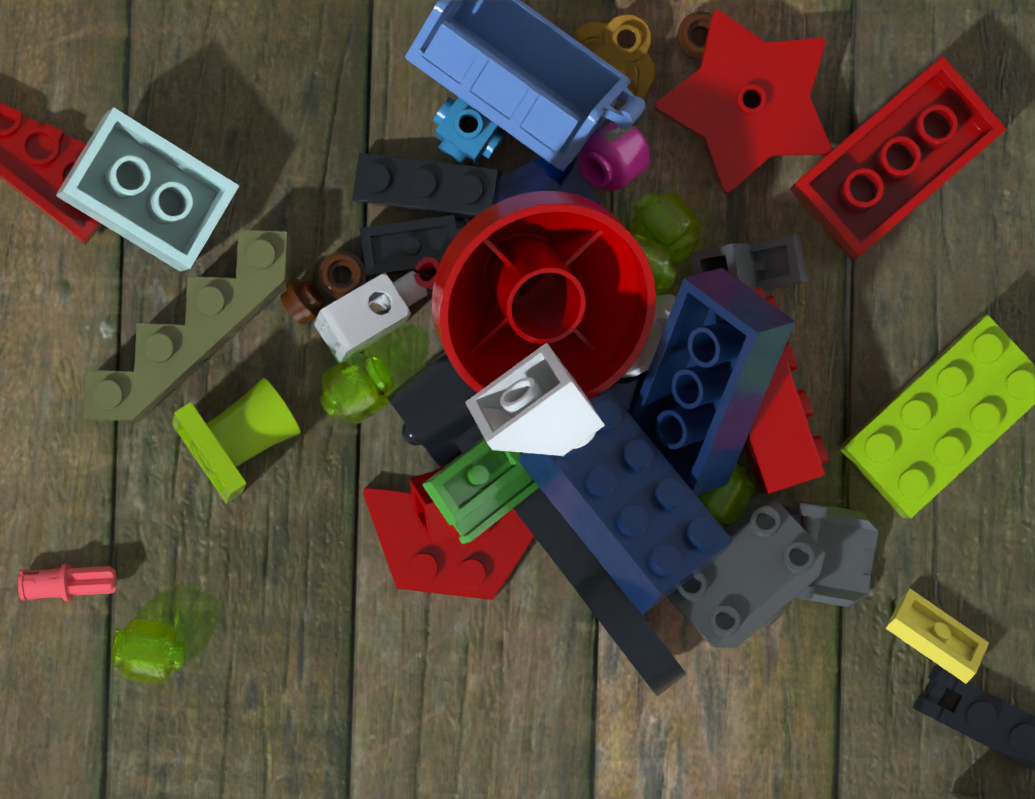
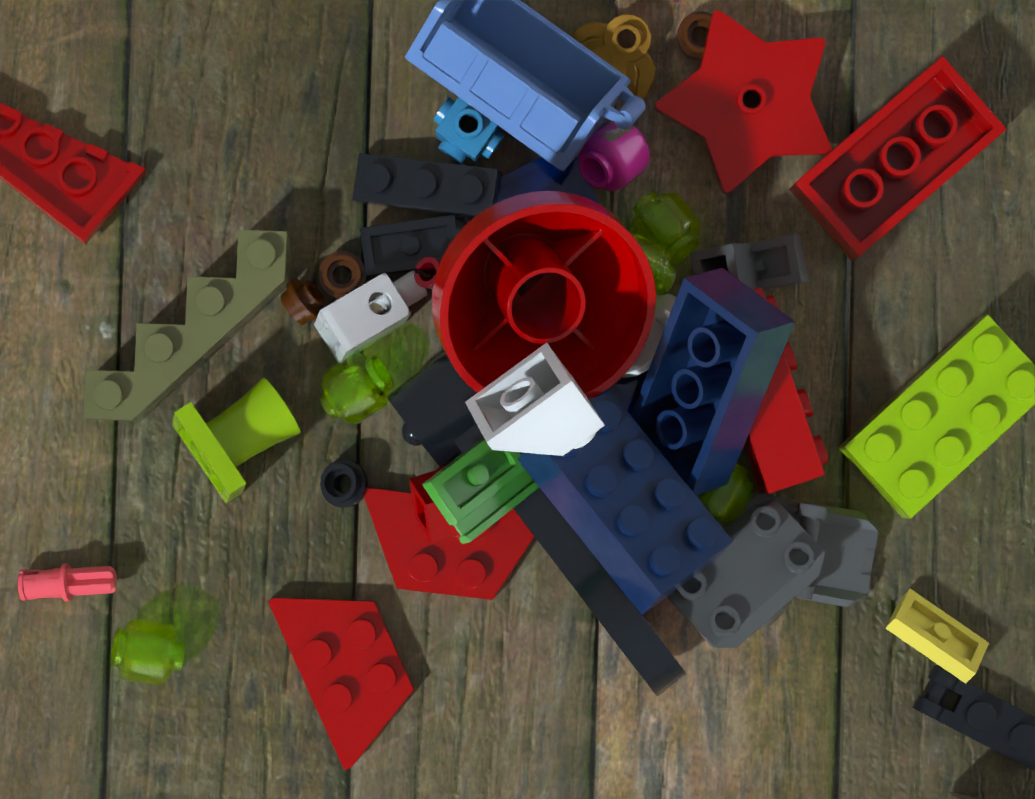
light aqua brick [55,107,239,272] -> none
none -> red wing [268,597,414,771]
none -> black plate [320,459,368,508]

